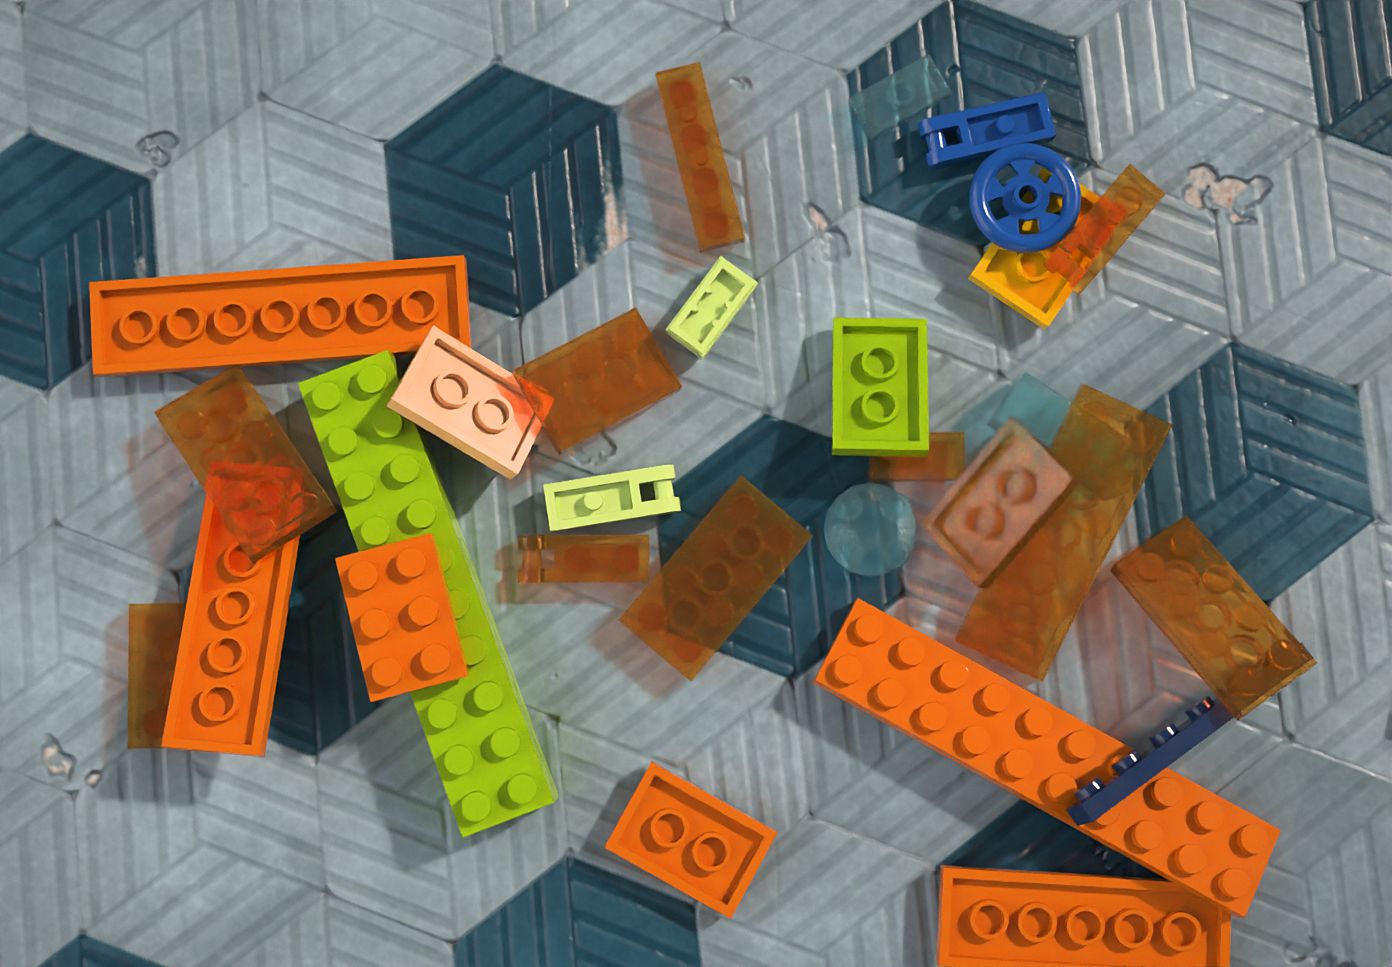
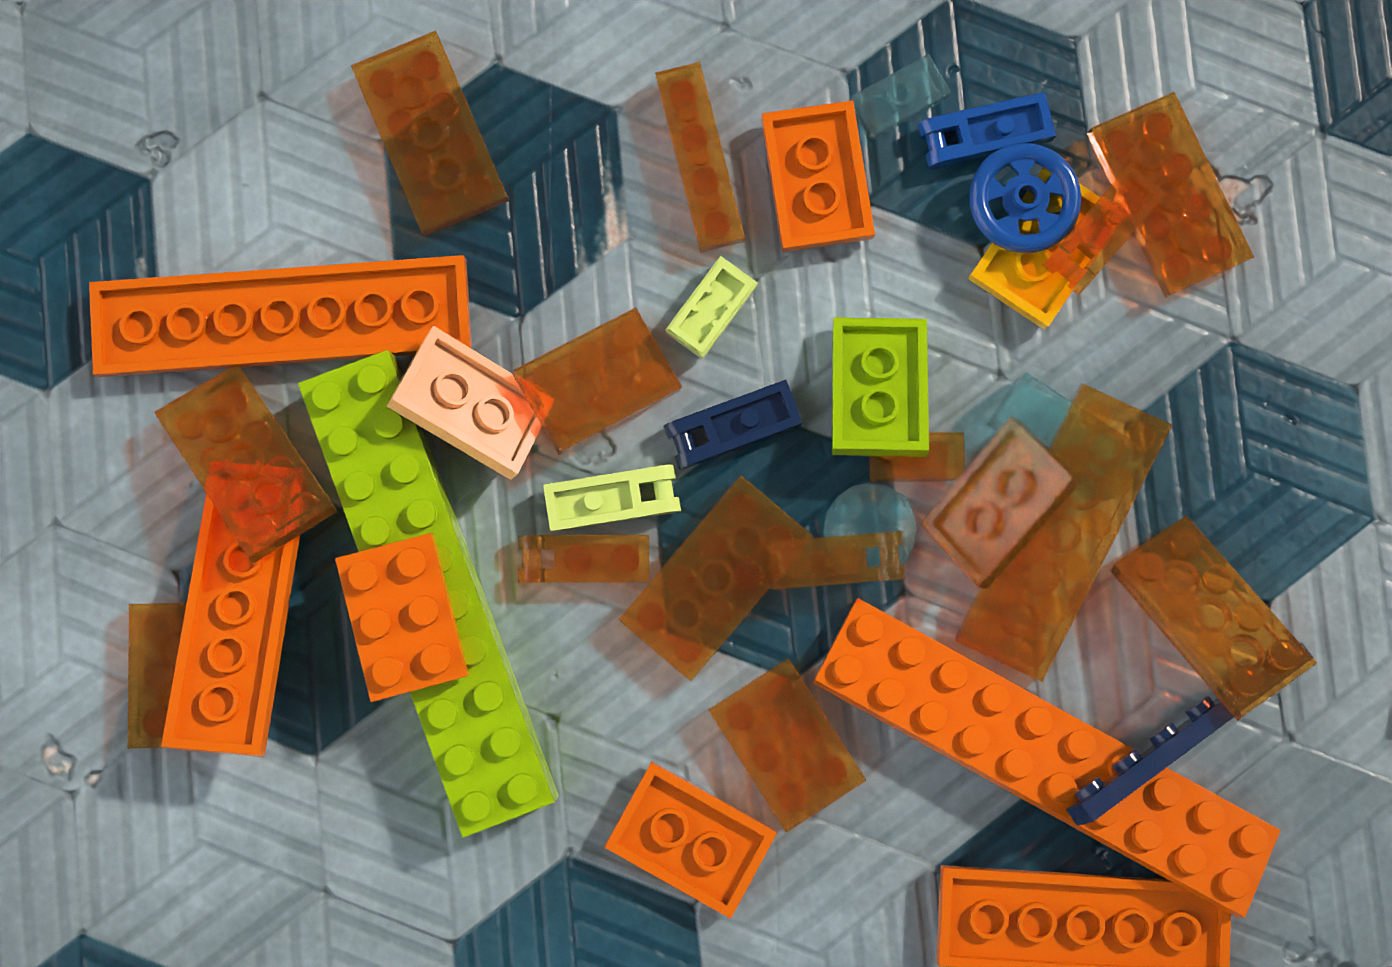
none -> clear orange plate [351,30,509,237]
none -> dark blue plate [663,379,803,470]
none -> clear orange plate [708,658,866,833]
none -> orange plate [761,100,875,252]
none -> clear orange plate [767,531,905,590]
none -> clear orange plate [1087,92,1254,298]

